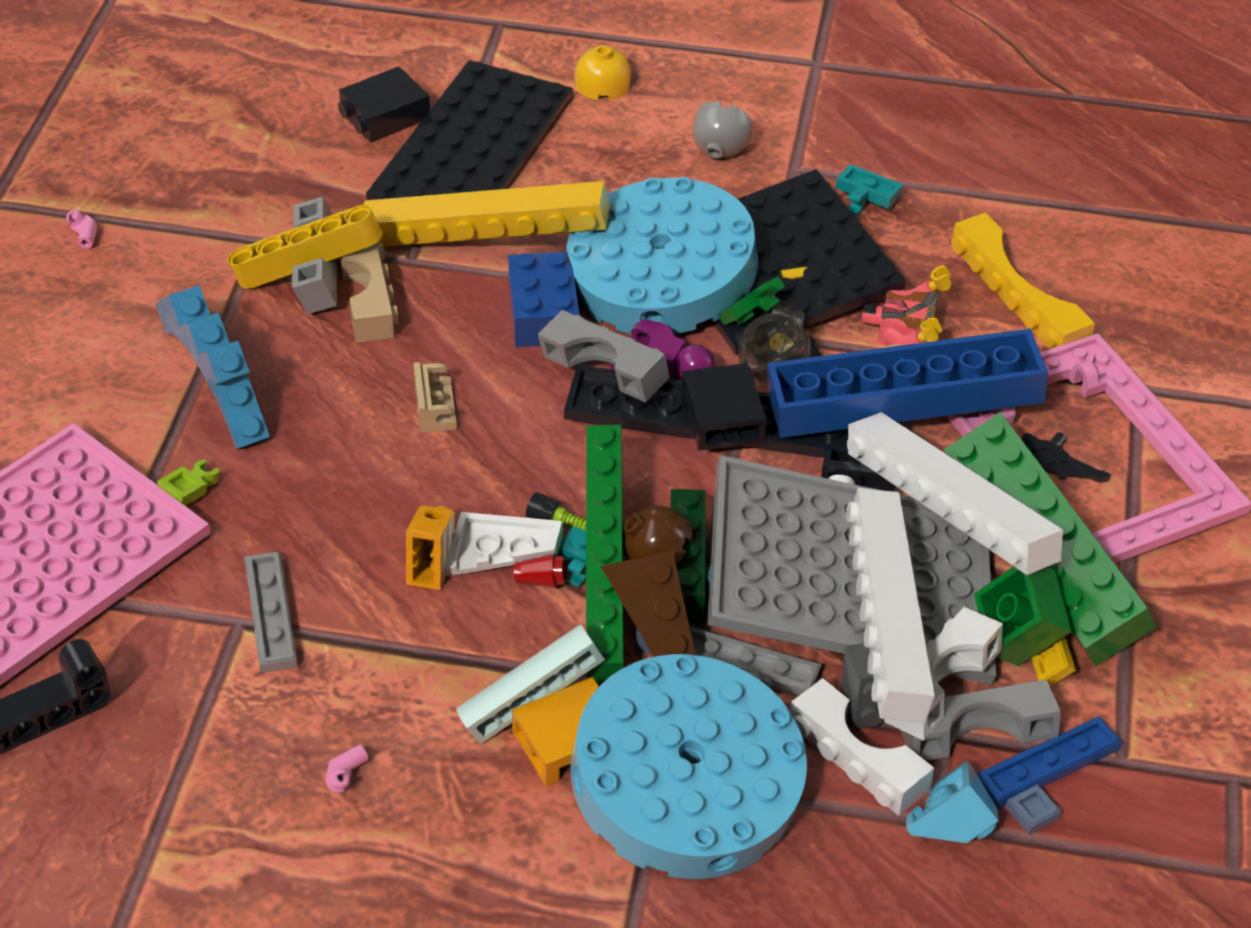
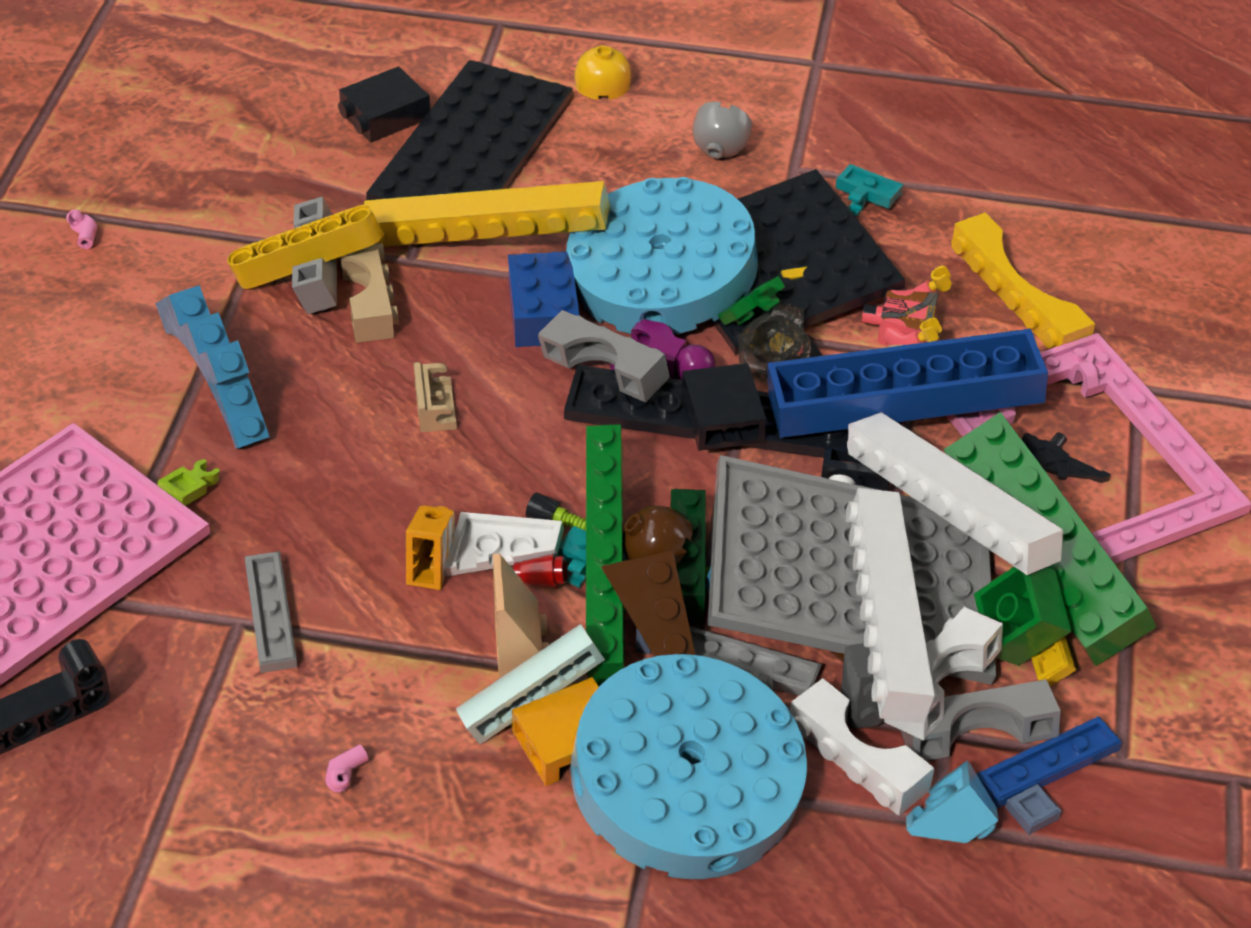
none -> light nougat slope [493,553,549,679]

